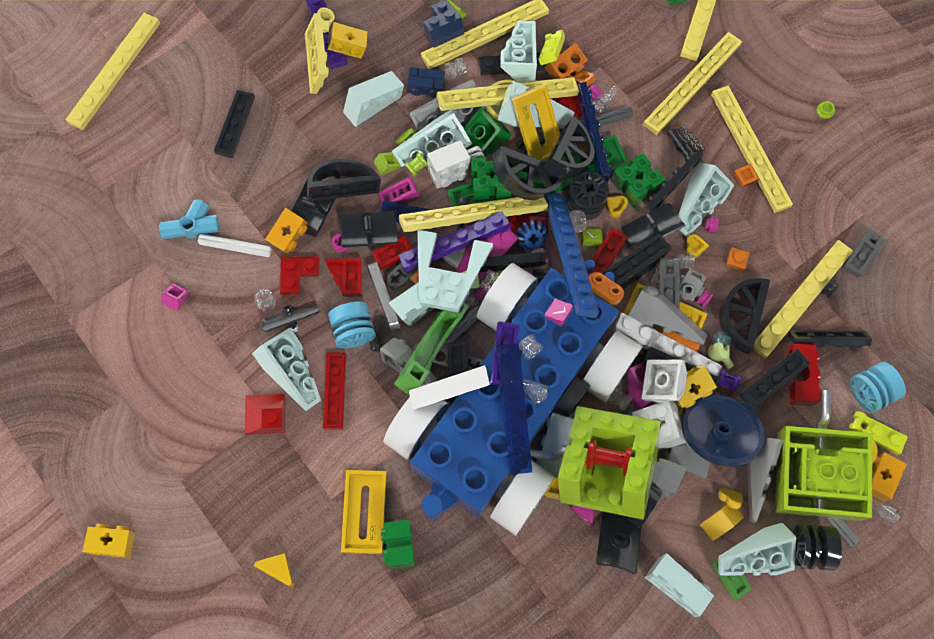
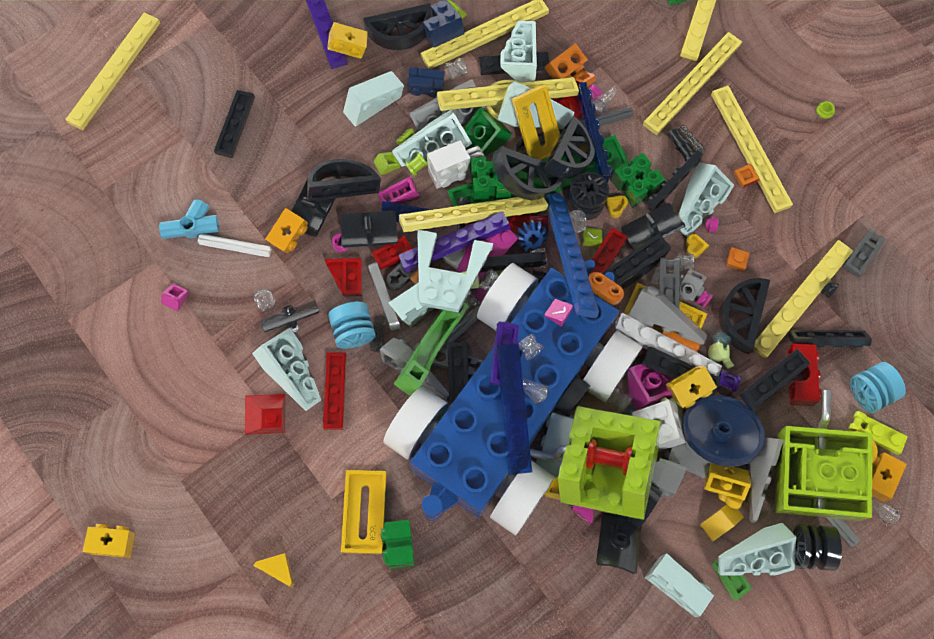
red plate [280,256,320,295] -> none
light yellow hinge [305,8,335,94] -> none
white sticker [409,366,490,410] -> none
neon yellow plate [538,30,565,65] -> none
white slope [641,360,687,403] -> none
none -> black window [363,3,431,50]
none -> yellow brick [704,462,751,500]

